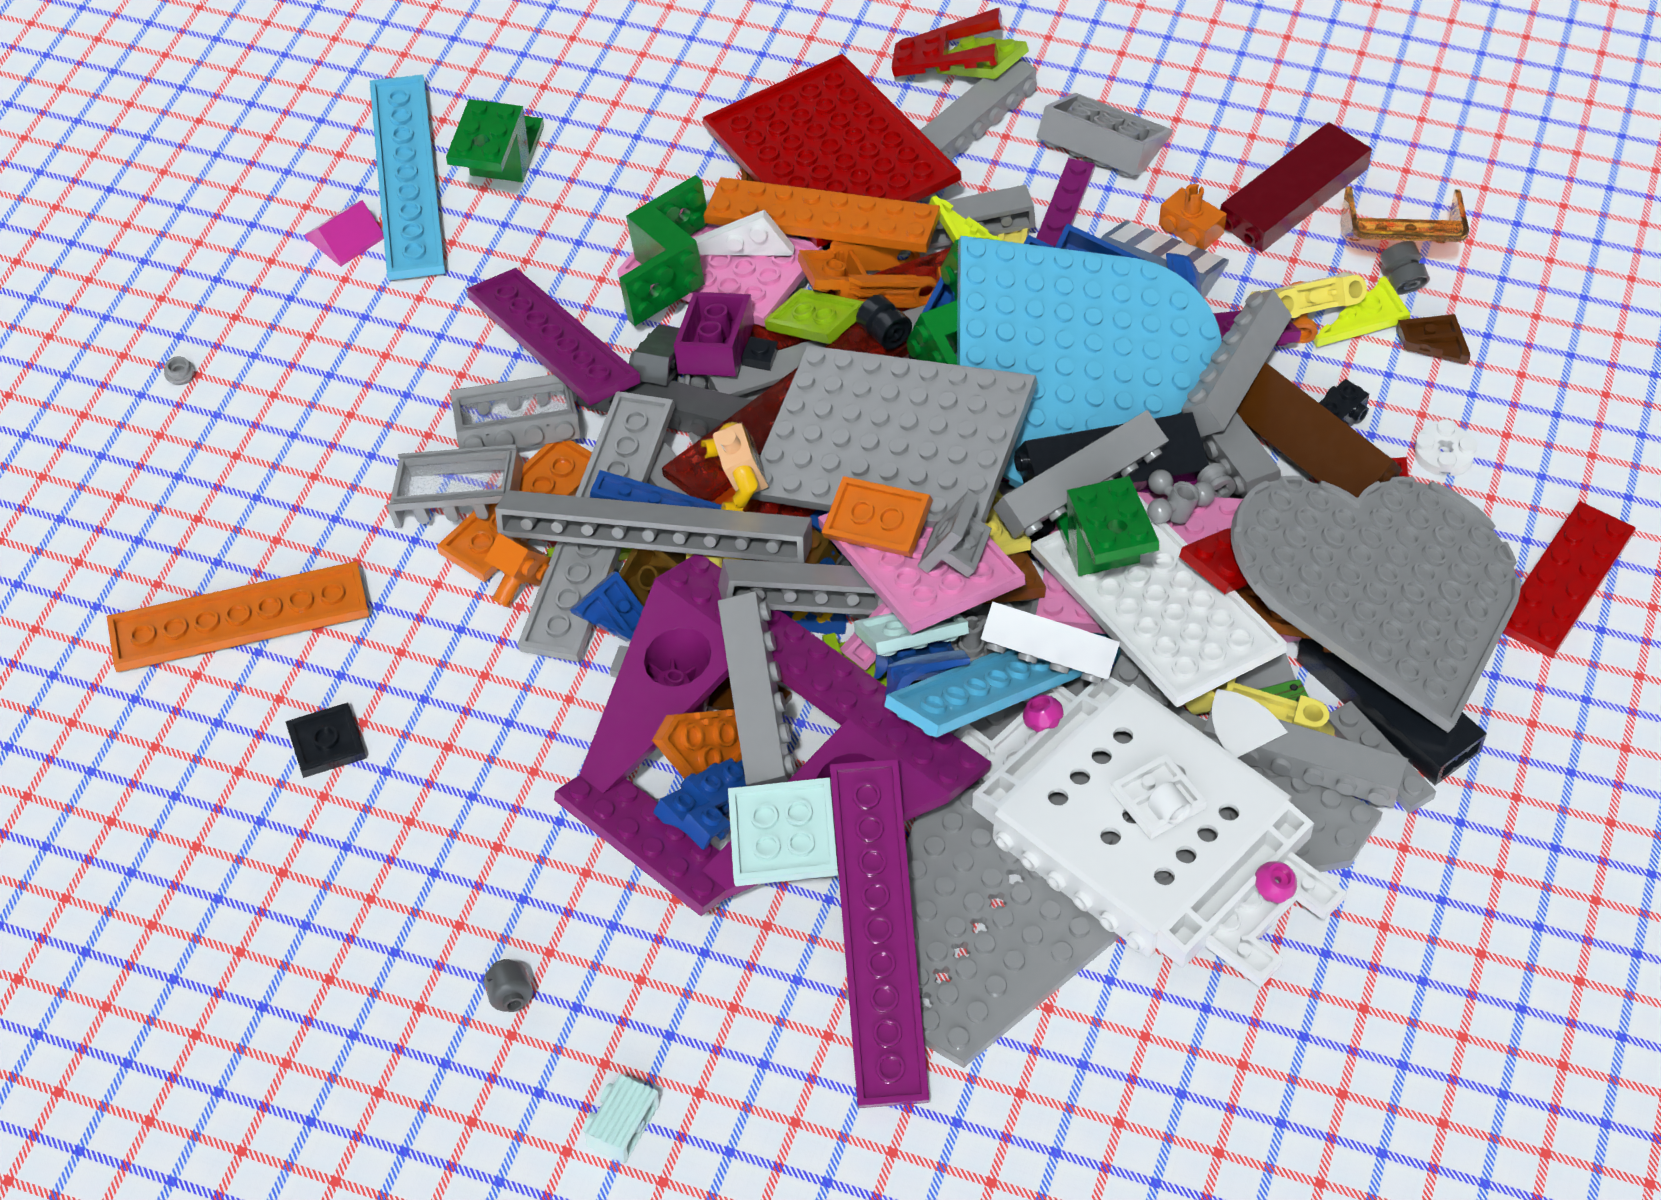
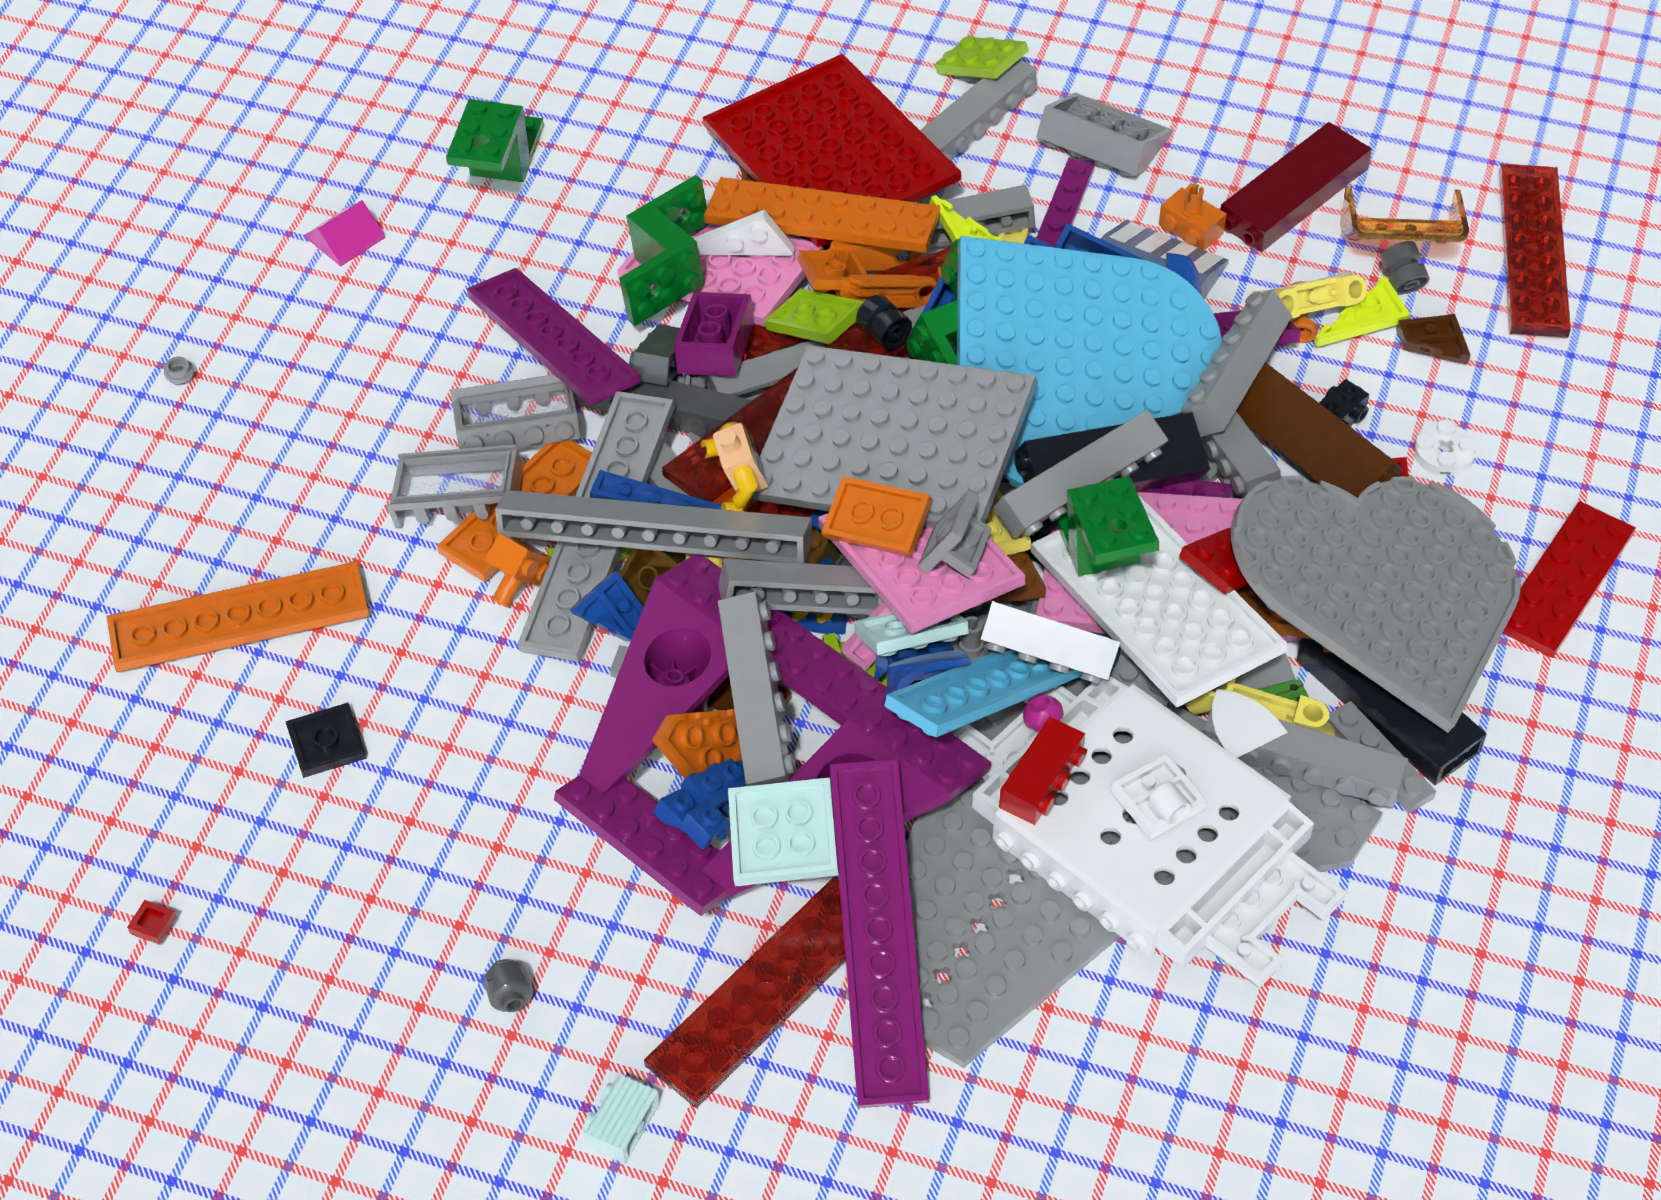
medium azure plate [370,74,445,280] -> none
black plate [741,336,778,371] -> none
red wing [891,7,1002,77] -> none
light grey piece [1147,469,1215,524] -> none
light grey wheel [1197,463,1236,498] -> none
dark pink plate [1255,861,1297,903] -> none
none -> red plate [127,900,177,945]
none -> clear red plate [644,877,846,1109]
none -> red brick [999,716,1087,825]
none -> clear red plate [1499,163,1571,338]

